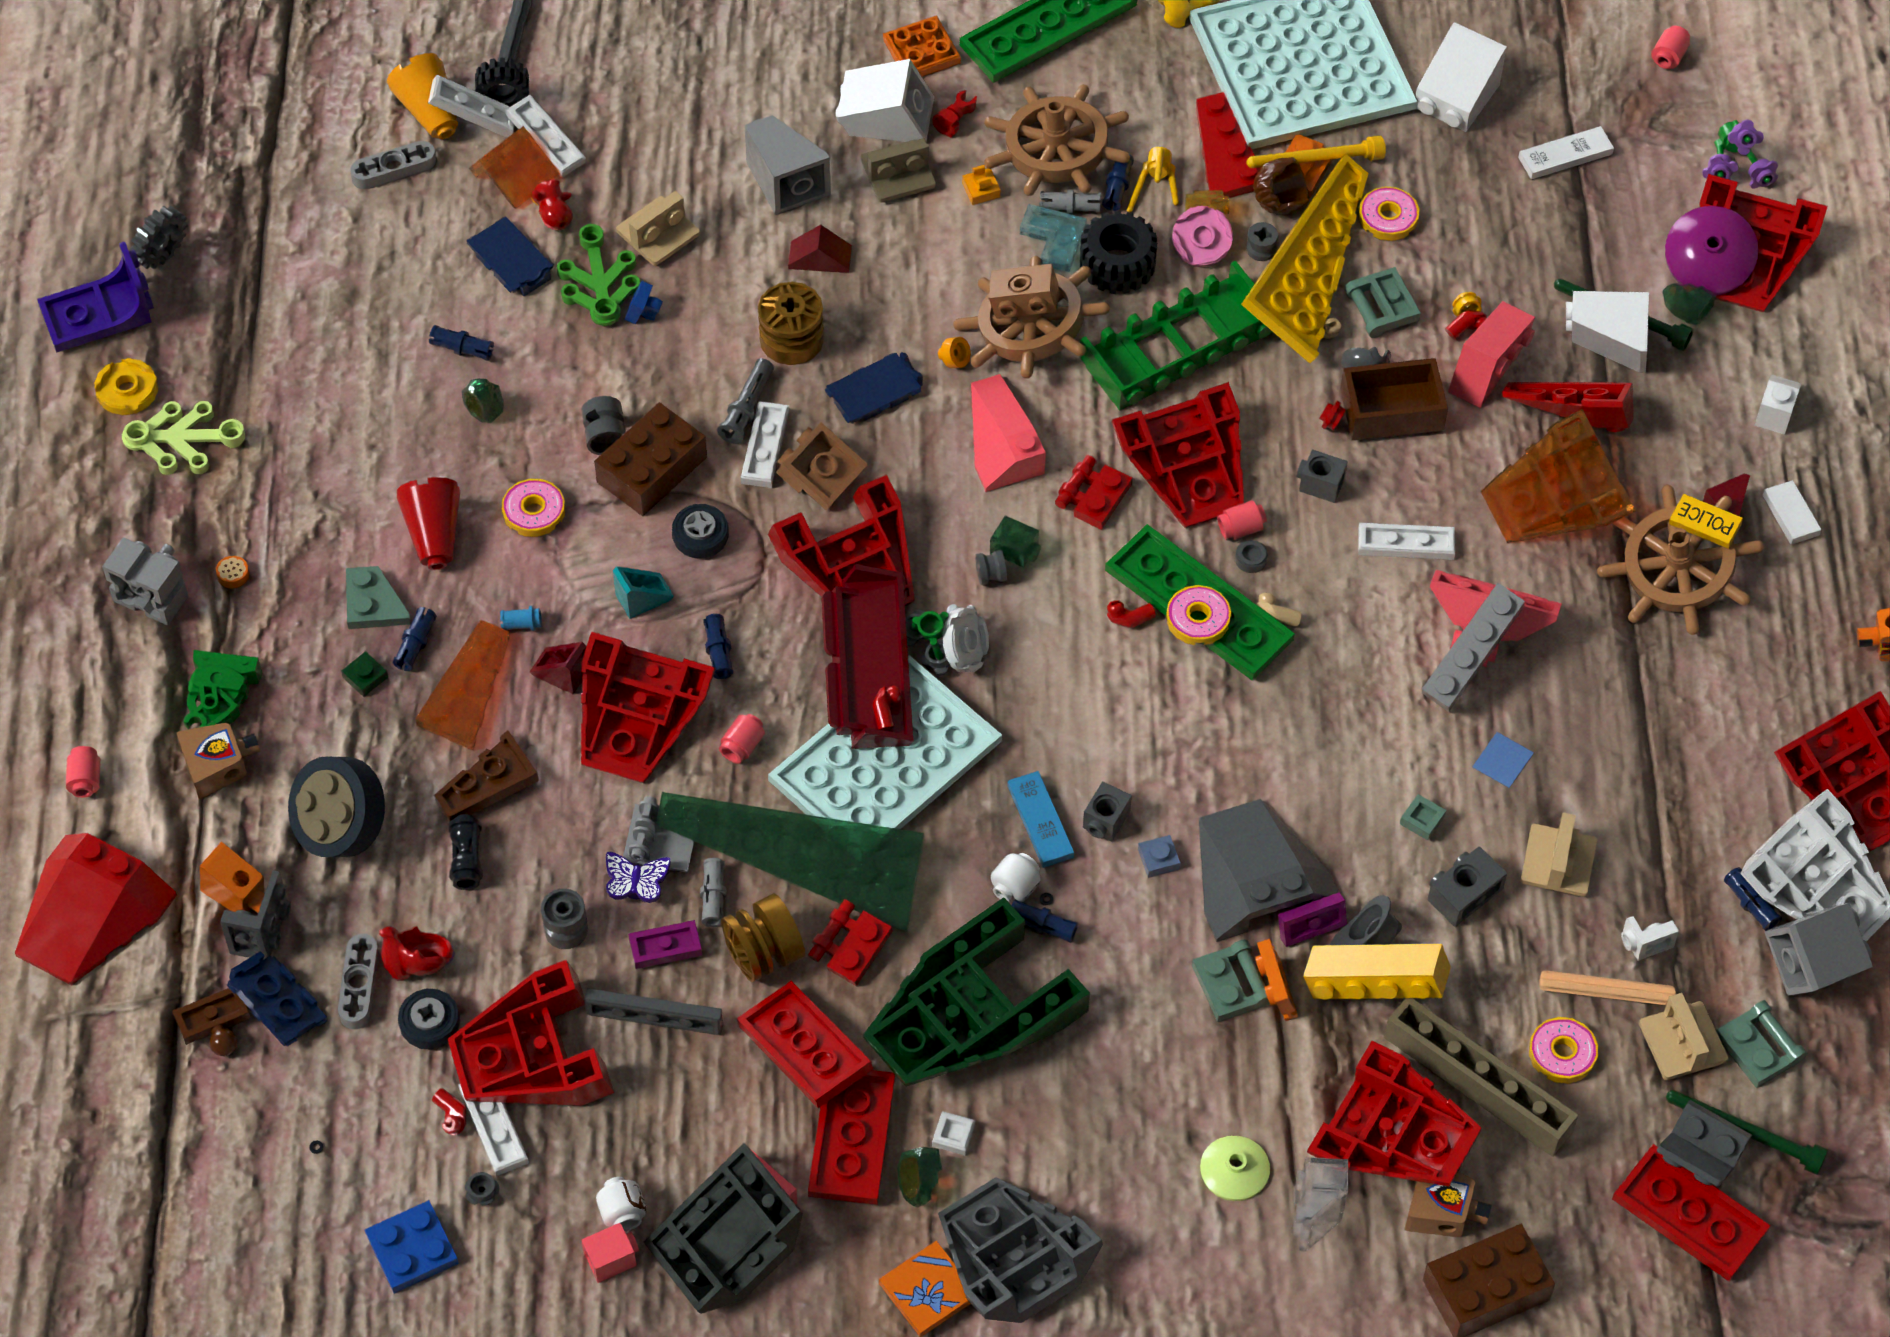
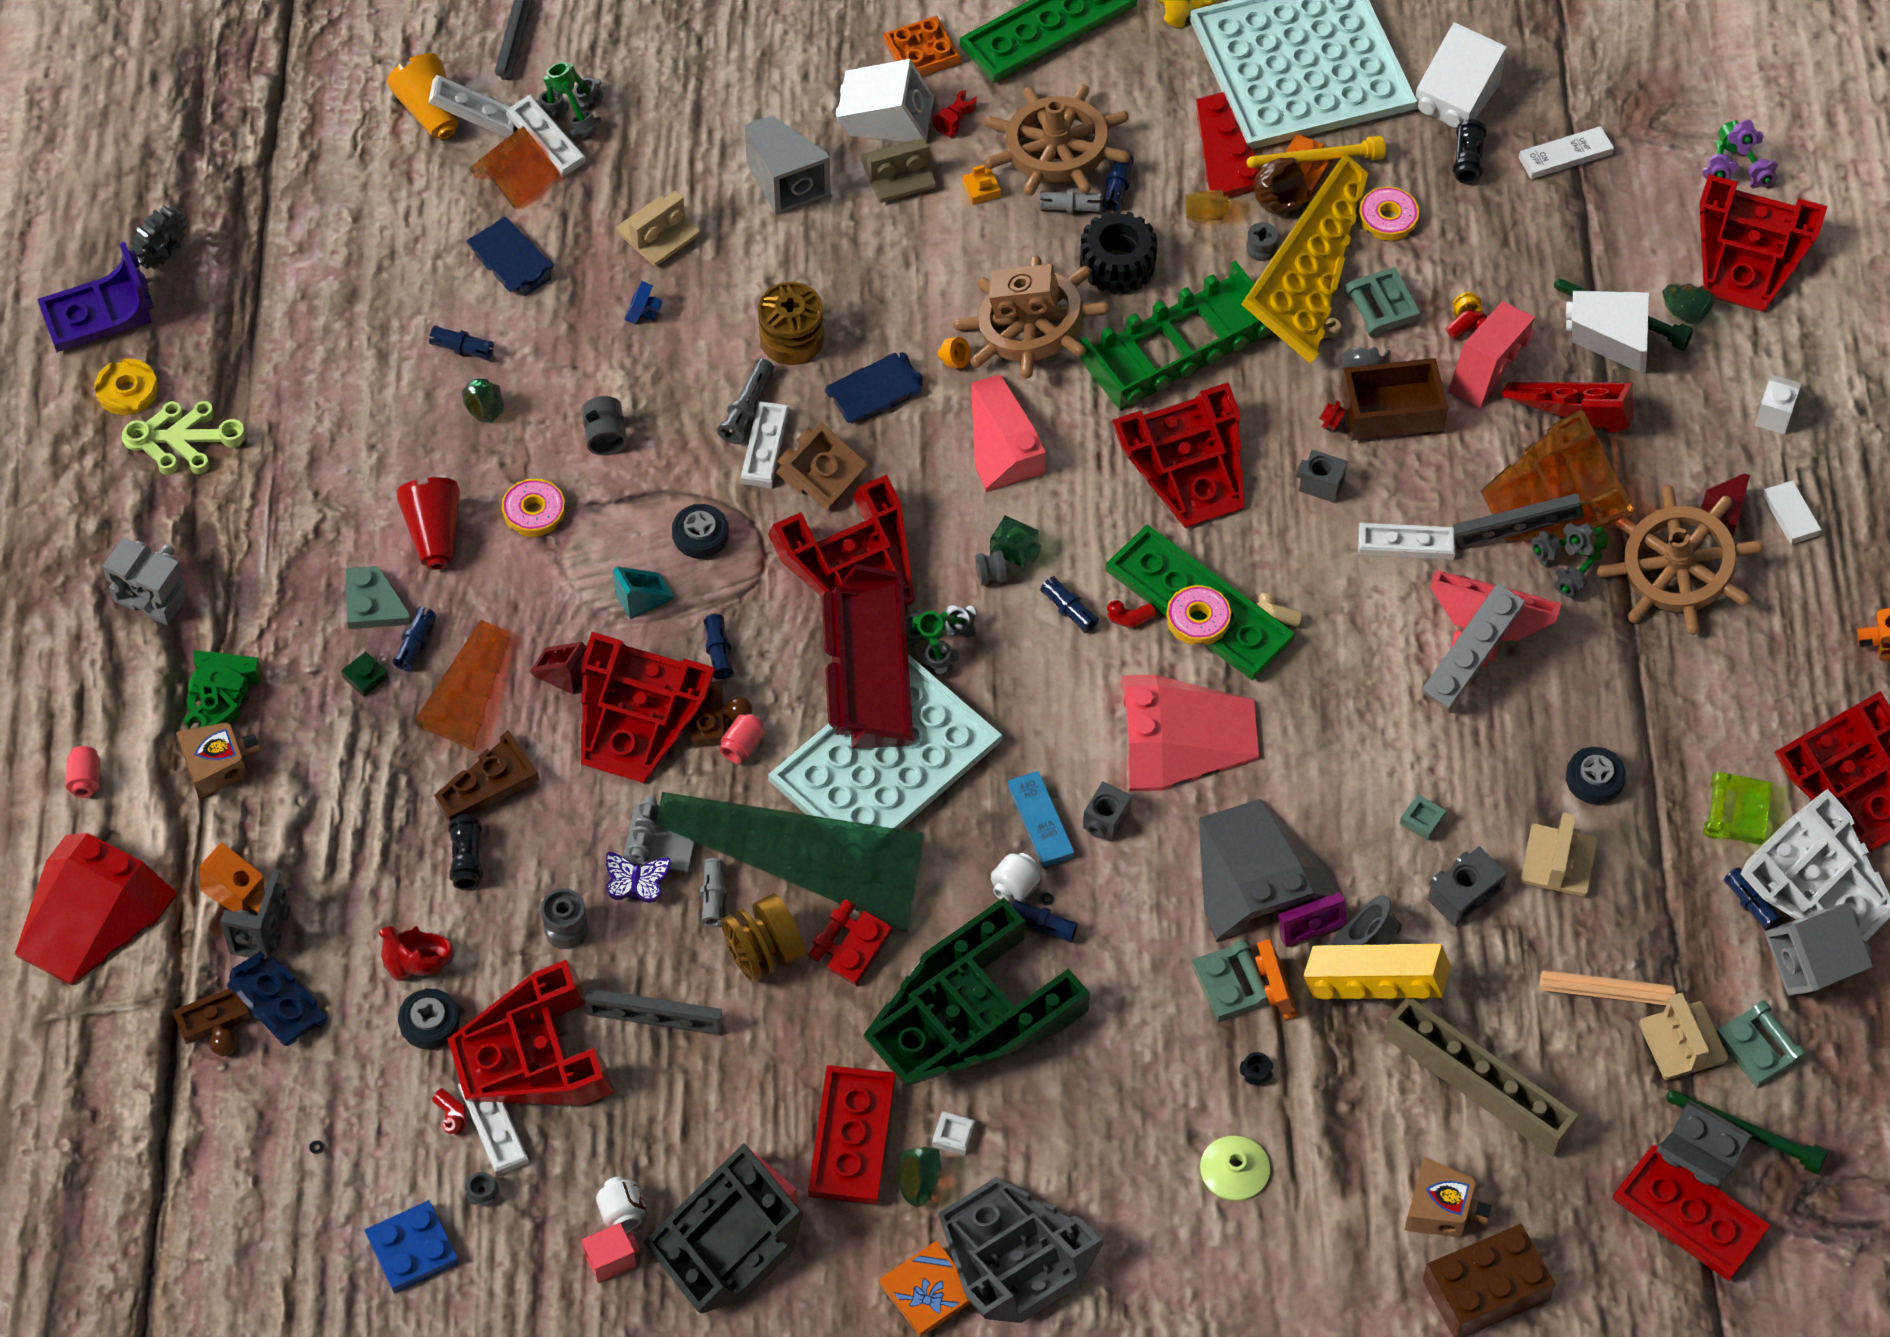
tile [216,556,249,588] -> none
wheel [288,756,385,857] -> none
light grey beam [338,934,379,1029] -> none
light grey beam [350,141,436,189] -> none
black tyre [475,58,529,107] -> none
dark azure pin [500,605,542,631] -> none
red animal [531,179,573,231] -> none
bright green plant [557,224,640,326] -> none
reddish brown piece [594,402,707,517] -> none
magenta plate [628,920,702,969] -> none
red plate [736,980,873,1108] -> none
dark red slope [788,225,852,273] -> none
red arm [873,685,901,731] -> none
white tile [943,608,989,672] -> none
clear light blue plate [1020,204,1087,272] -> none
red plate [1055,455,1133,530] -> none
yellow plant [1127,147,1179,212] -> none
sand blue plate [1138,835,1181,878] -> none
bright pink tile [1172,206,1233,268] -> none
coral brick [1217,500,1267,540] -> none
dark grey tile [1235,540,1268,573] -> none
clear slope [1293,1157,1348,1252] -> none
red wedge [1307,1041,1482,1187] -> none
medium blue sticker [1472,732,1534,788] -> none
tile [1529,1017,1598,1084] -> none
white bracket [1621,916,1679,961] -> none
coral brick [1651,26,1690,69] -> none
magenta dish [1665,206,1758,296] -> none
yellow tile [1669,494,1743,549] -> none
none -> plant [536,62,604,138]
none -> reddish brown plate [690,681,753,748]
none -> dark blue pin [1040,576,1099,633]
none -> coral wedge [1122,675,1259,792]
none -> black plate [1239,1052,1273,1085]
none -> black piece [1453,119,1487,184]
none -> dark grey tile [1453,493,1584,549]
none -> dark grey plant [1532,523,1608,601]
none -> black wheel [1566,746,1626,805]
none -> clear neon green plate [1703,772,1773,845]

